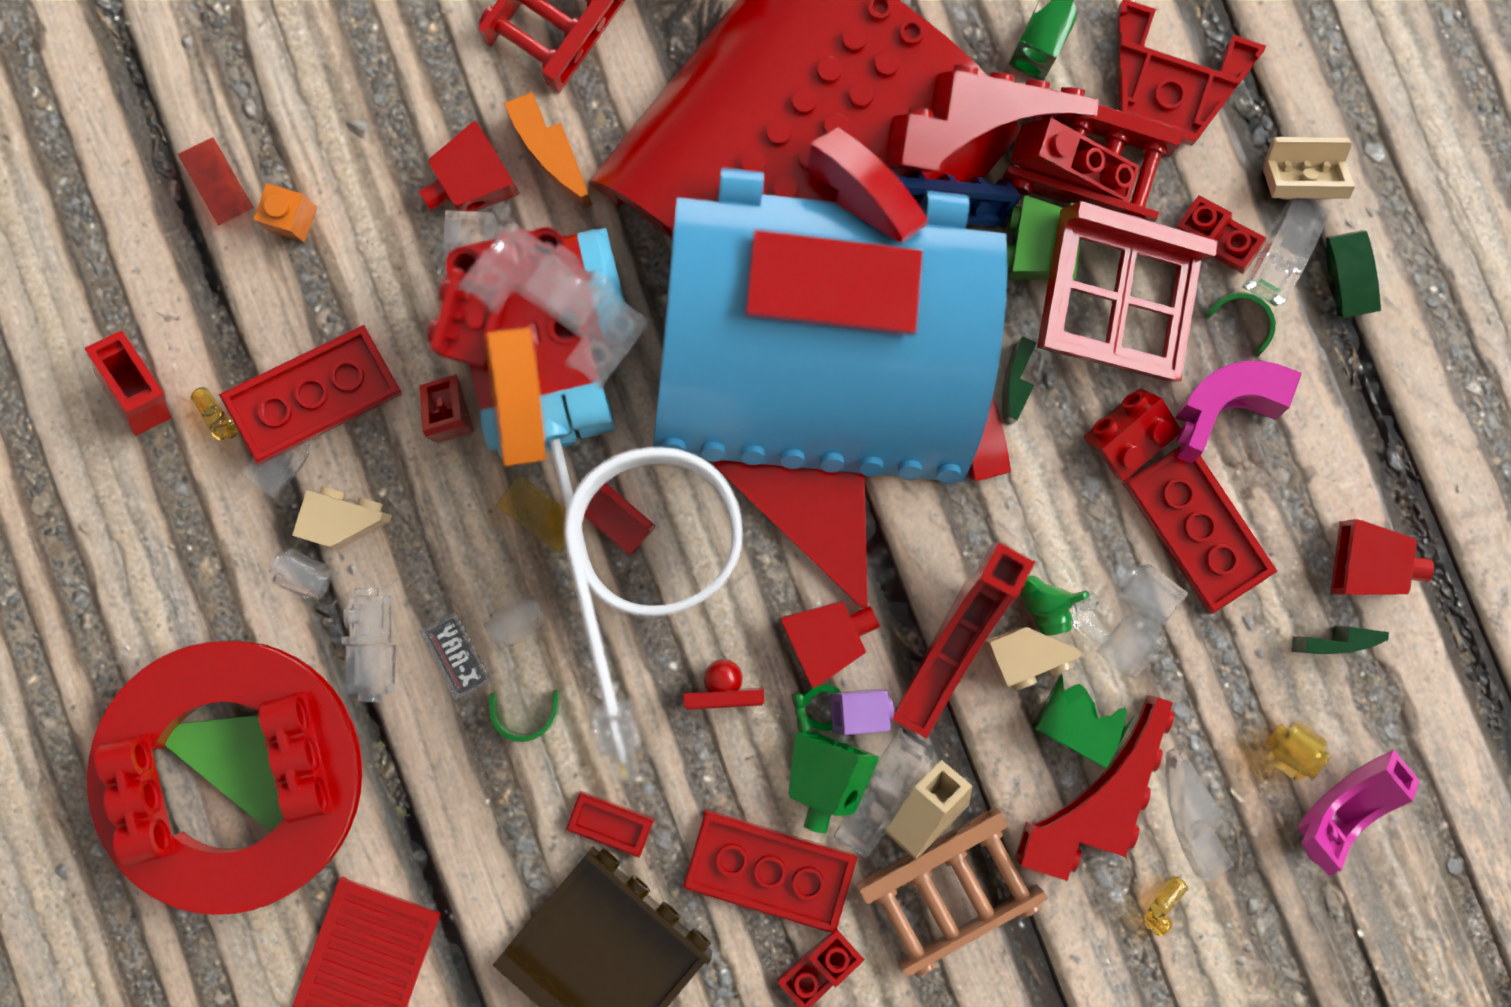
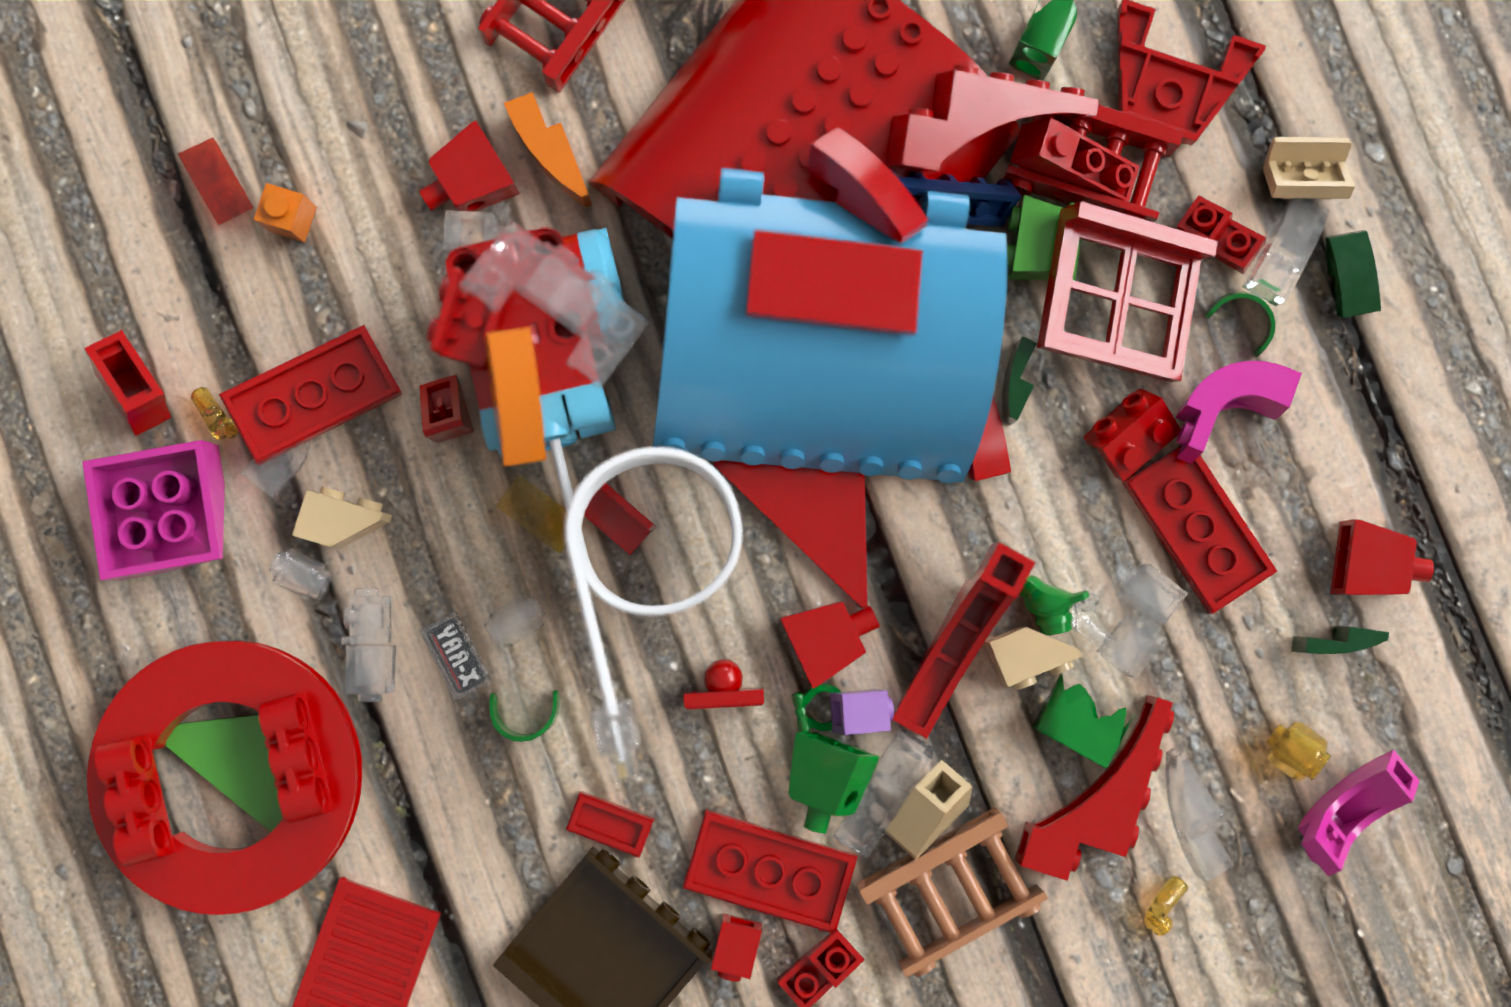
none -> dark pink slope [82,440,225,581]
none -> red brick [711,913,762,982]

